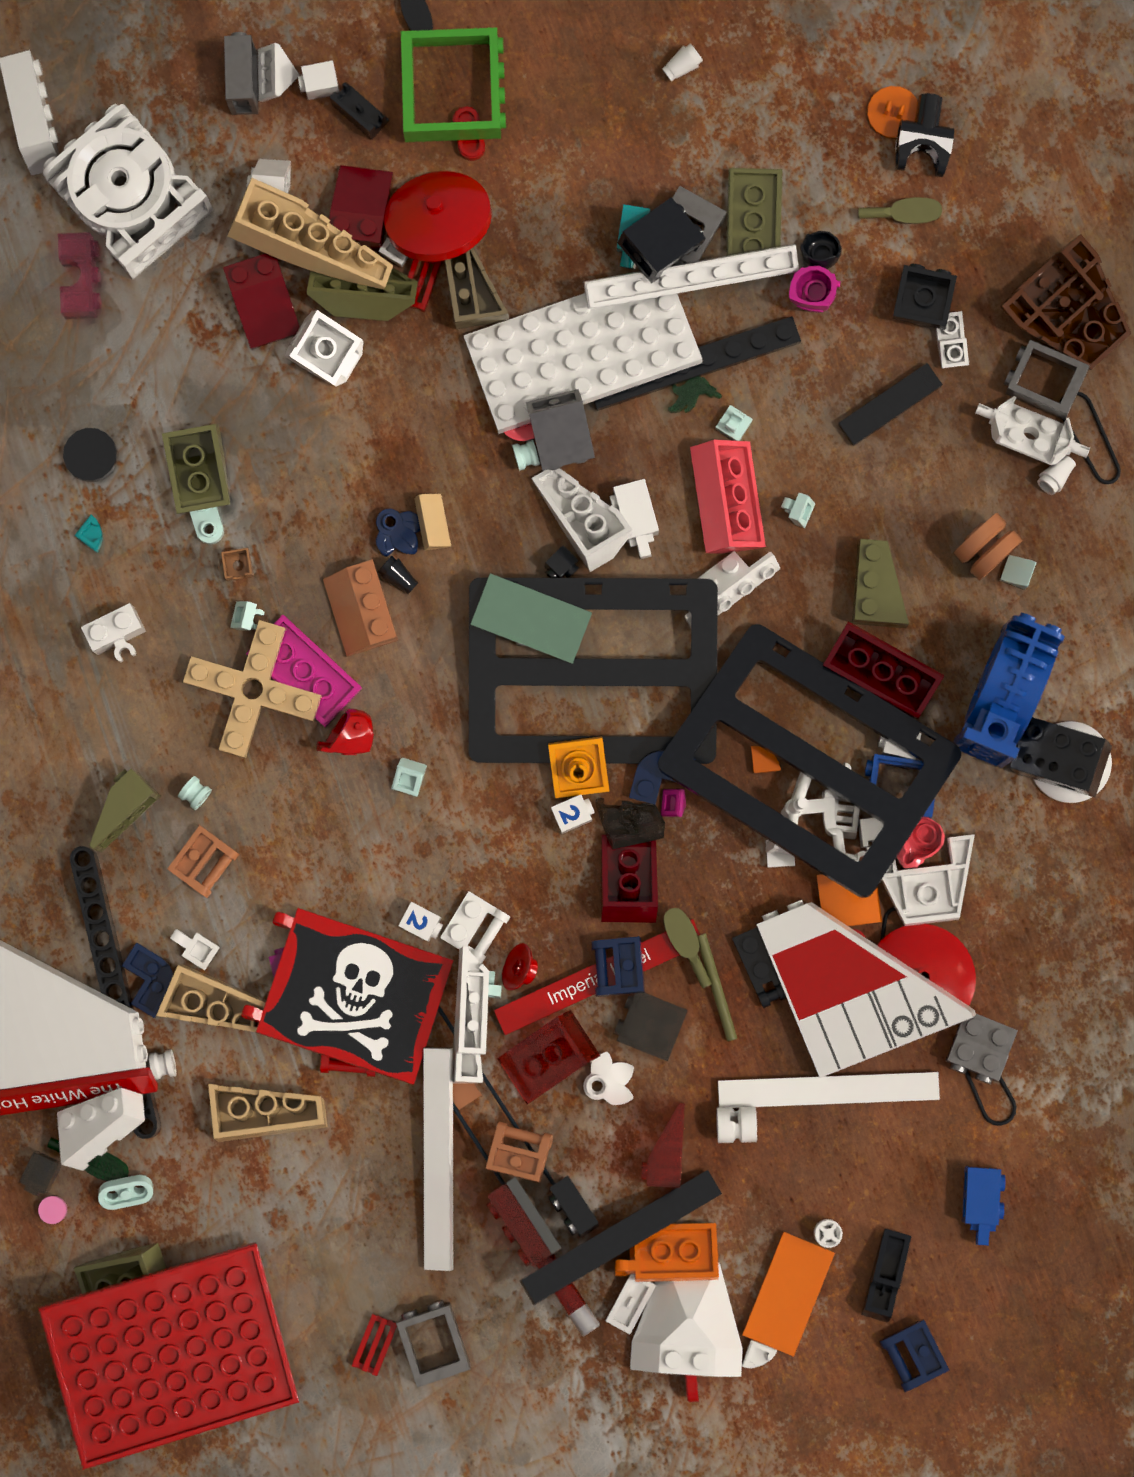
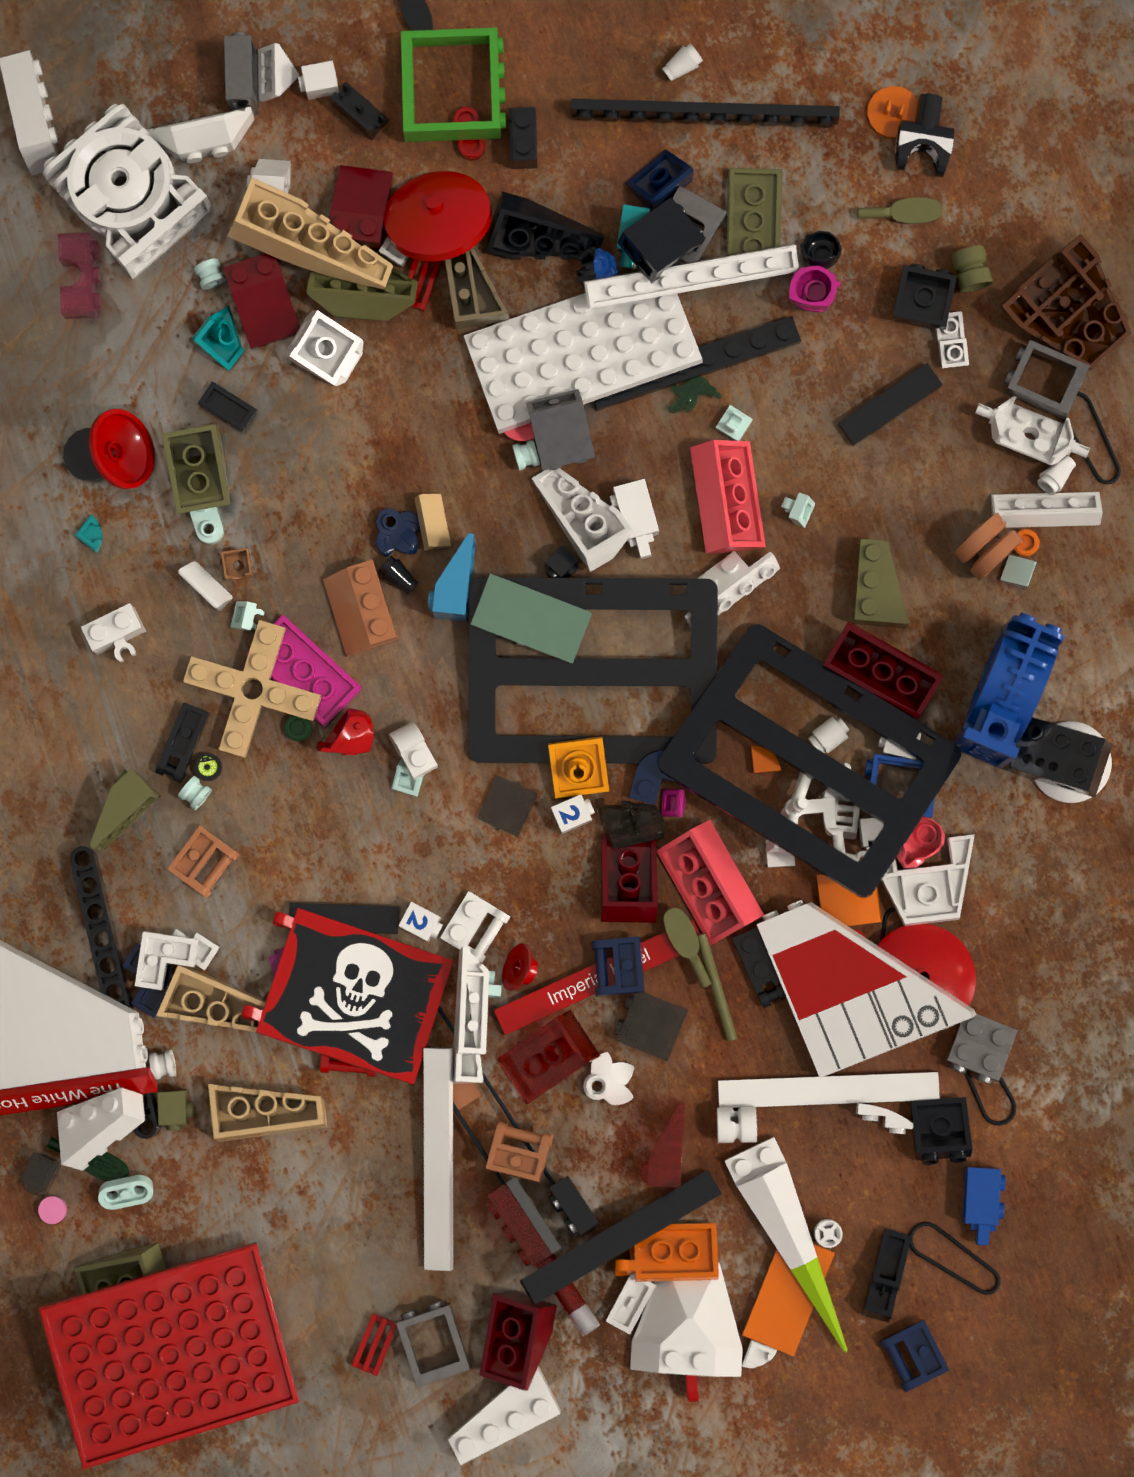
none -> red dish [89,409,155,489]
none -> white plate [135,931,199,990]
none -> white wedge [147,106,254,163]
none -> black plate [155,702,210,783]
none -> olive brick [157,1090,194,1131]
none -> white slope [178,562,233,611]
none -> teal slope [192,306,245,371]
none -> light aqua wheel [194,258,227,290]
none -> tile [194,753,223,781]
none -> black tile [197,381,257,432]
none -> dark green tile [284,716,312,742]
none -> black tile [288,903,399,934]
none -> white brick [388,721,438,780]
none -> dark azure slope [428,533,476,622]
none -> white wedge [448,1365,561,1465]
none -> clear smoke piece [477,775,538,837]
none -> dark red slope [479,1291,557,1391]
none -> black wedge [485,191,604,260]
none -> black brick [509,107,538,169]
none -> black plate [571,99,840,128]
none -> piece [576,247,618,288]
none -> dark blue slope [625,149,694,211]
none -> coral slope [656,820,764,946]
none -> white plate [724,1136,847,1353]
none -> white brick [808,717,849,753]
none -> white slope [856,1103,913,1134]
none -> black piece [909,1222,1001,1295]
none -> black plate [910,1097,973,1165]
none -> olive wheel [950,245,994,293]
none -> white slope [991,492,1103,528]
none -> orange tile [1013,529,1040,557]

